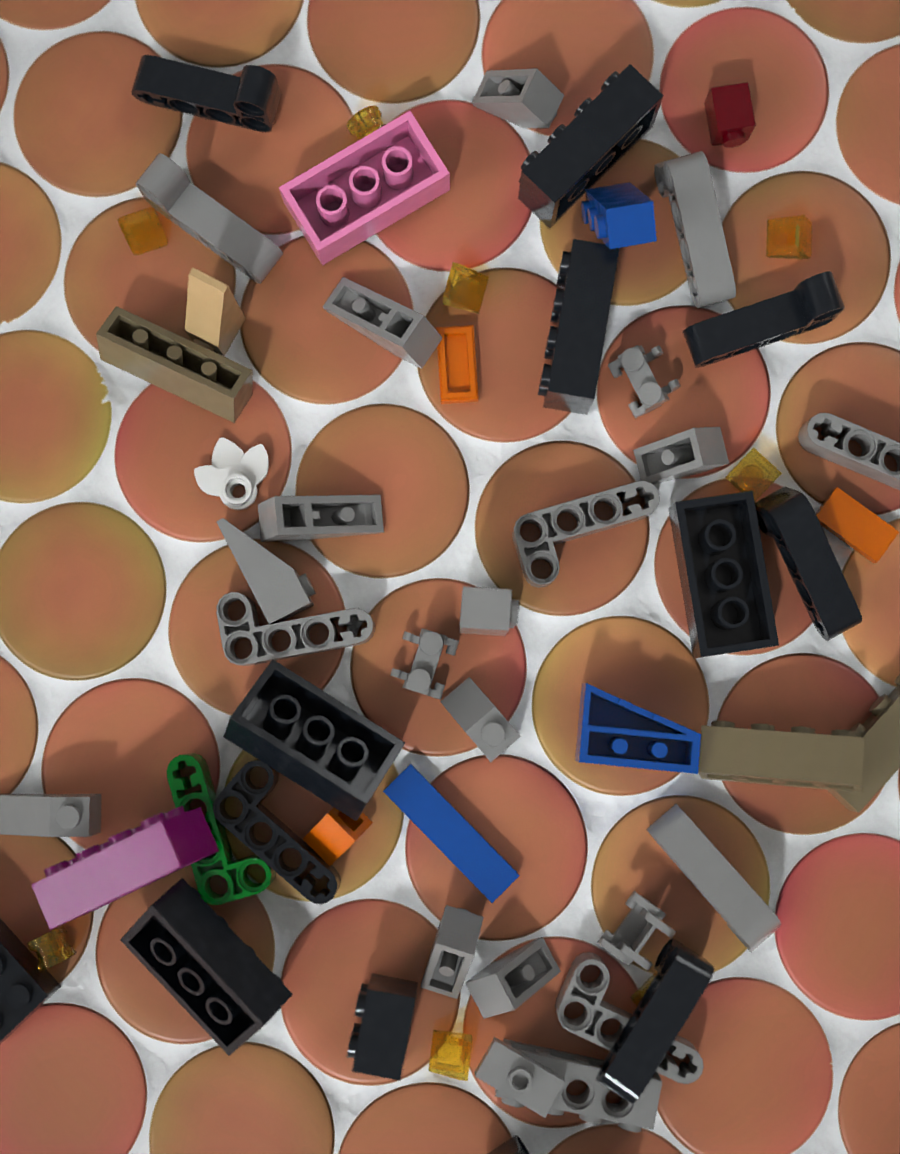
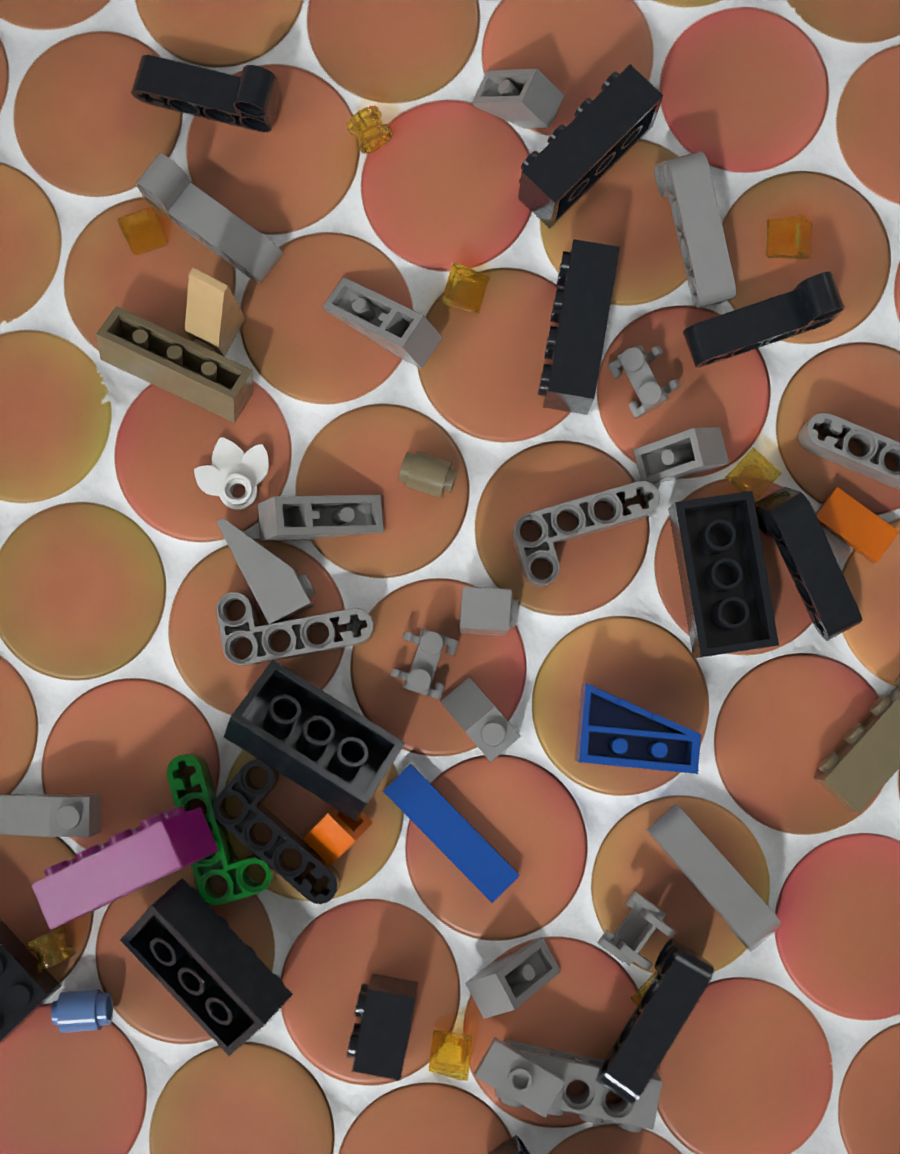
bright pink brick [279,111,450,265] -> none
light grey slope [420,905,484,999] -> none
orange tile [436,325,478,404] -> none
light grey beam [555,952,704,1084] -> none
blue brick [581,182,657,249] -> none
dark tan brick [698,721,865,792] -> none
dark red brick [704,82,756,148] -> none
none -> medium blue brick [51,989,113,1033]
none -> dark tan brick [398,451,457,498]

